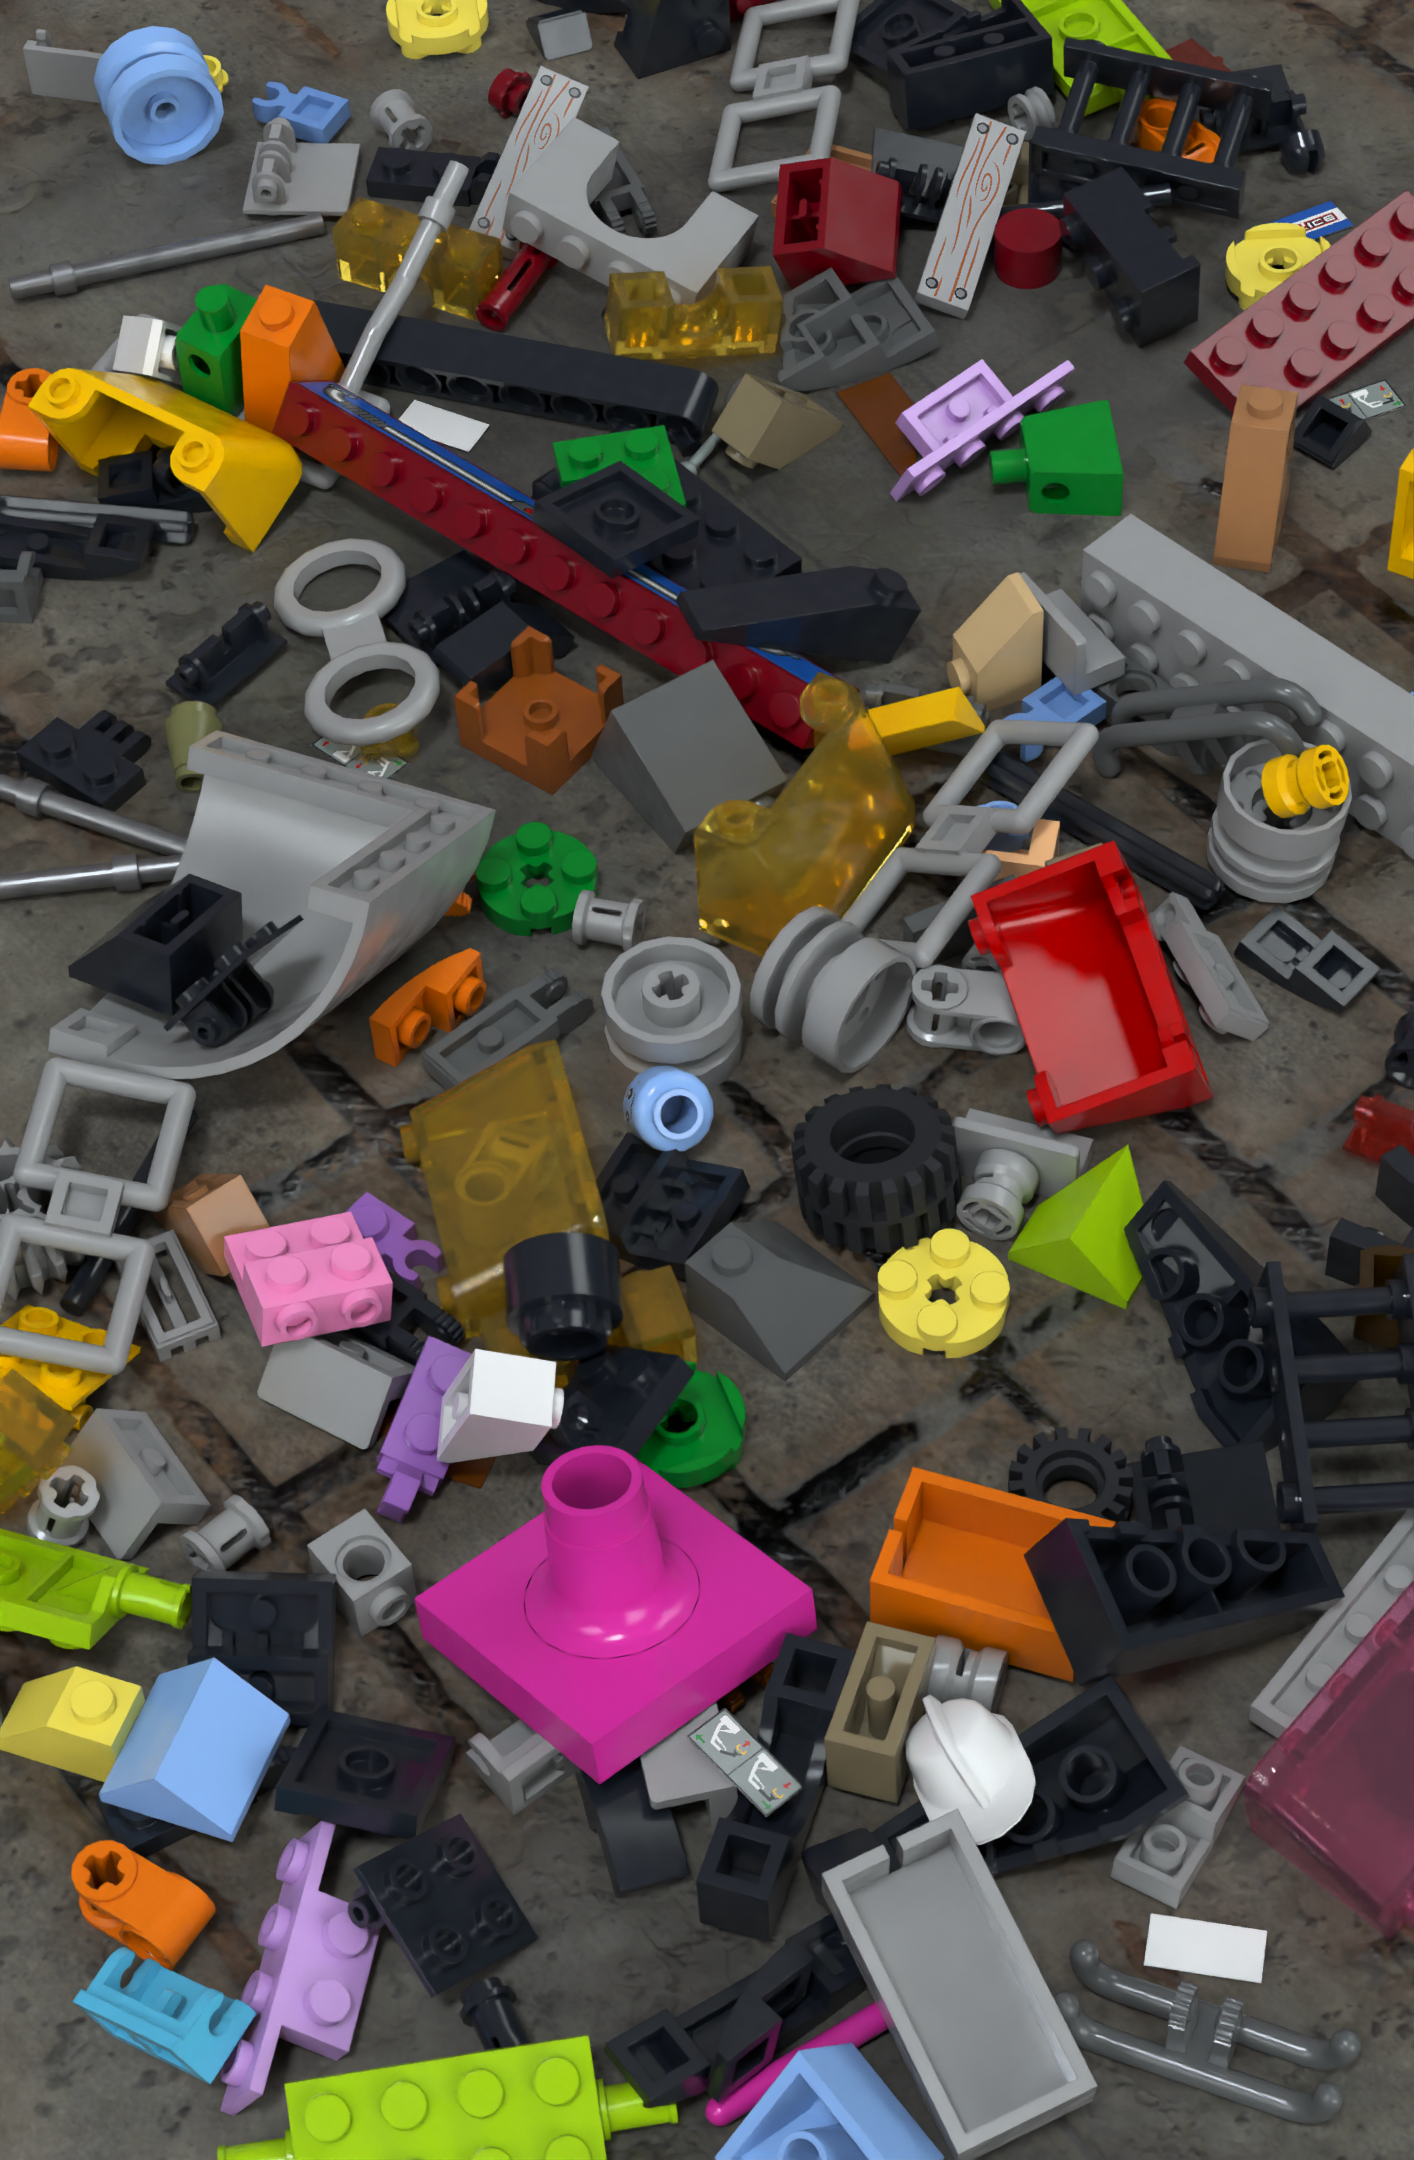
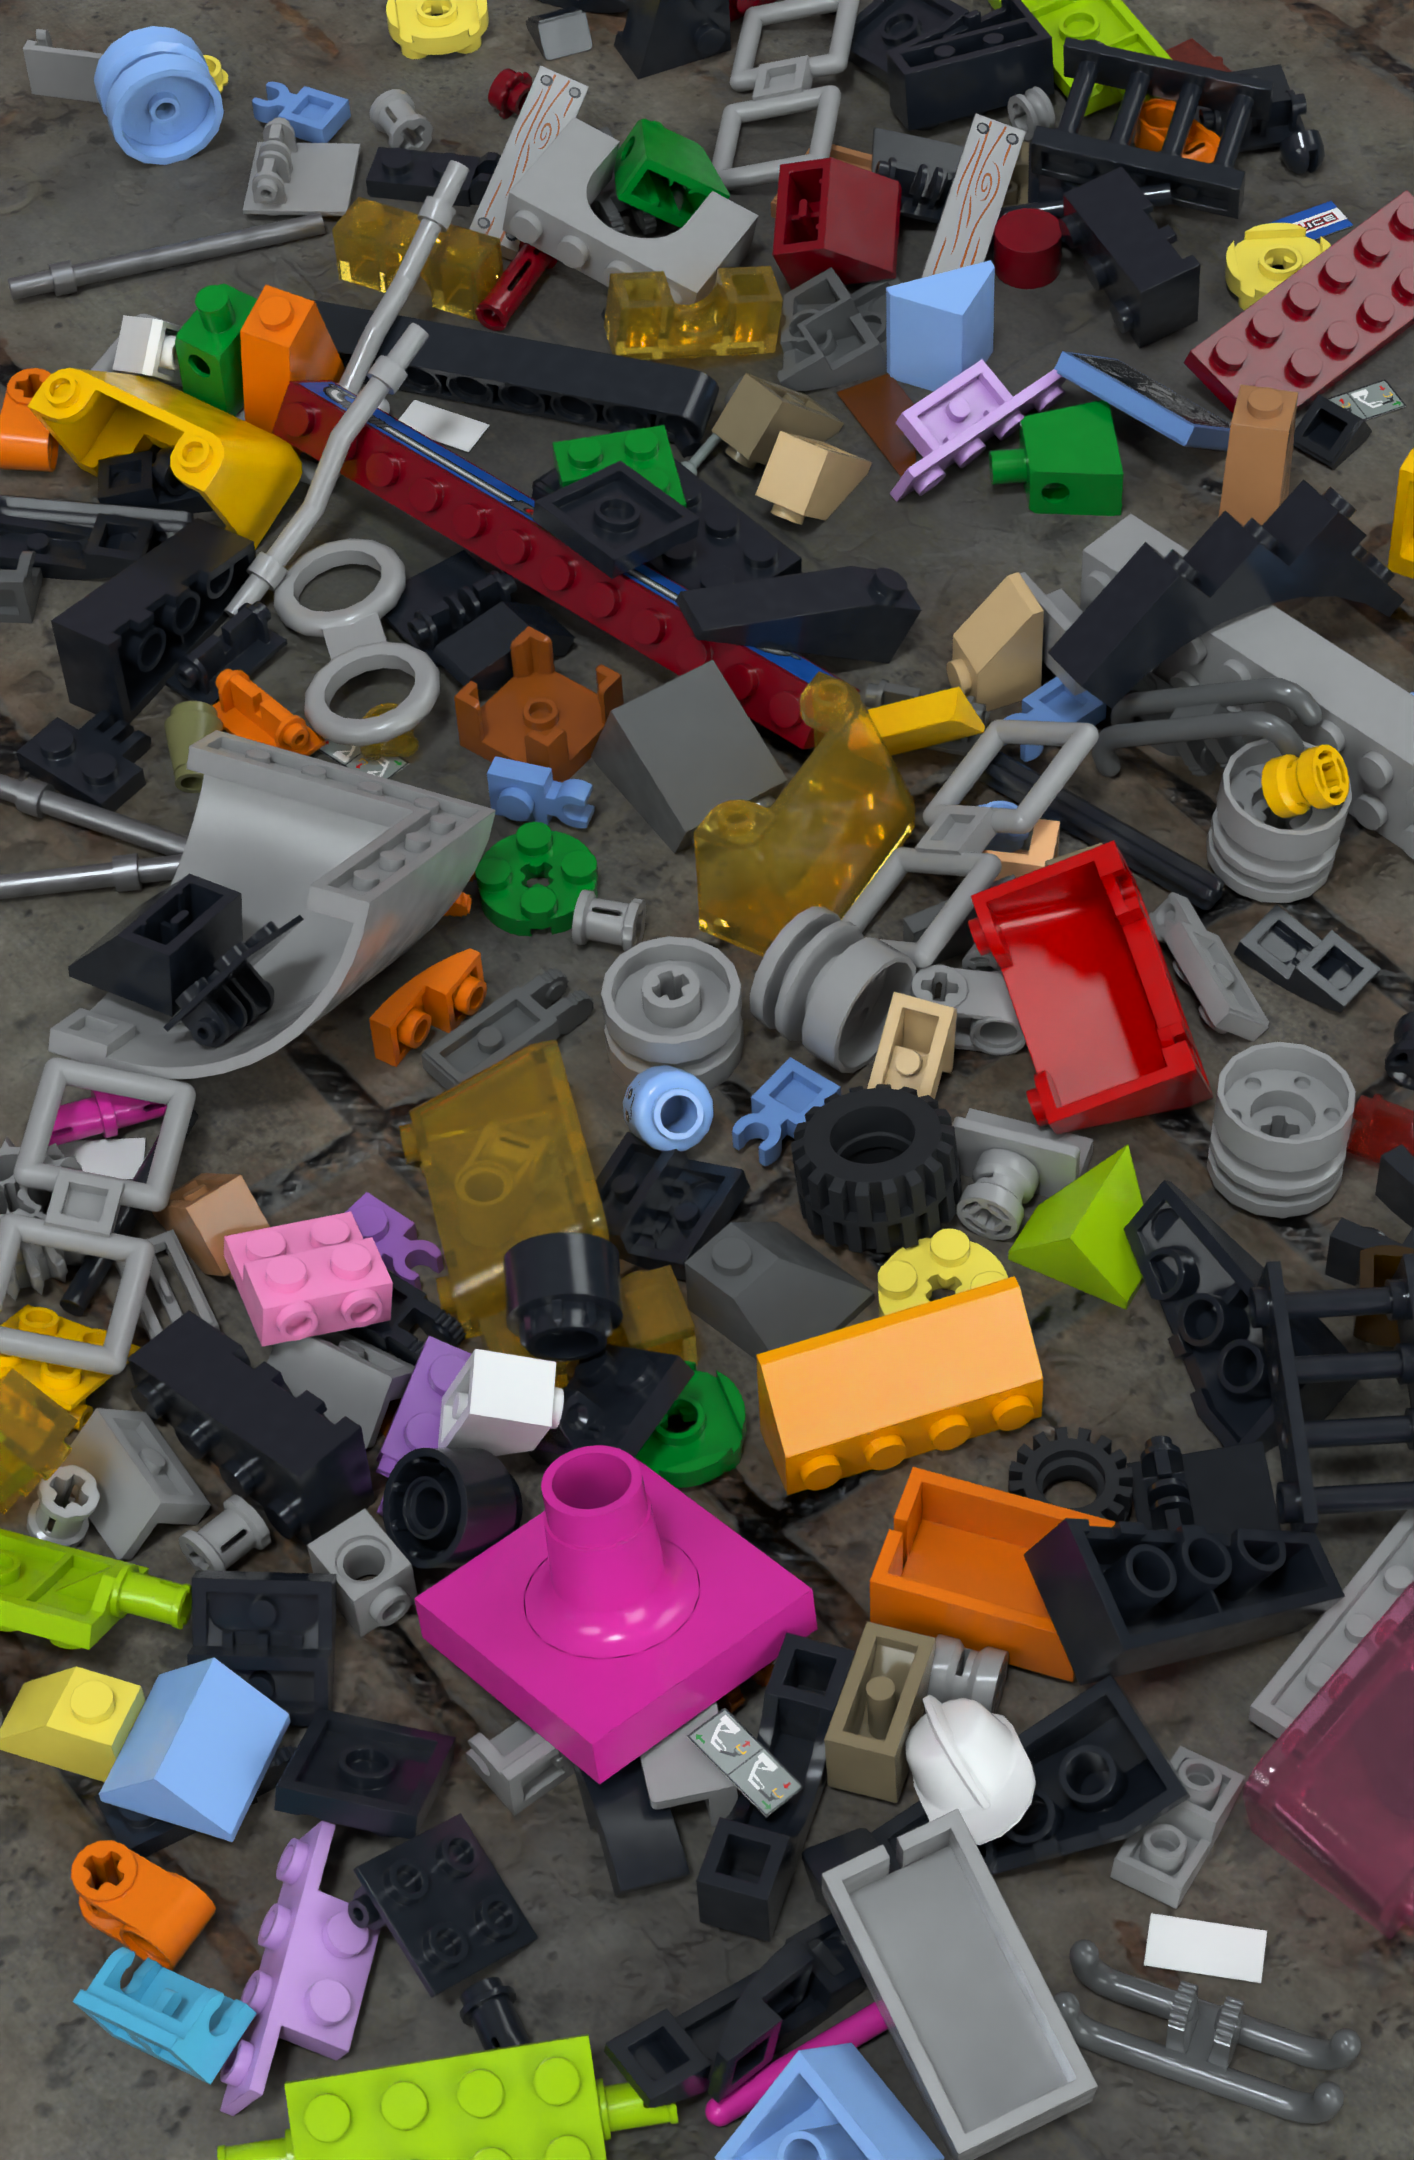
none -> dark pink pin [48,1090,167,1146]
none -> black wedge [51,518,256,724]
none -> white sticker [58,1138,146,1179]
none -> black wedge [128,1310,375,1545]
none -> orange hinge [212,669,326,756]
none -> light grey bar [224,323,429,618]
none -> black piece [383,1448,523,1568]
none -> medium blue plate [487,756,595,828]
none -> green torso [614,119,730,228]
none -> medium blue plate [732,1057,841,1166]
none -> tan slope [755,431,872,525]
none -> light orange slope [756,1276,1044,1496]
none -> tan slope [867,992,957,1099]
none -> light blue slope [886,260,995,392]
none -> black arch [1048,479,1405,708]
none -> medium blue tile [1054,351,1231,451]
none -> light grey wheel [1207,1042,1356,1218]

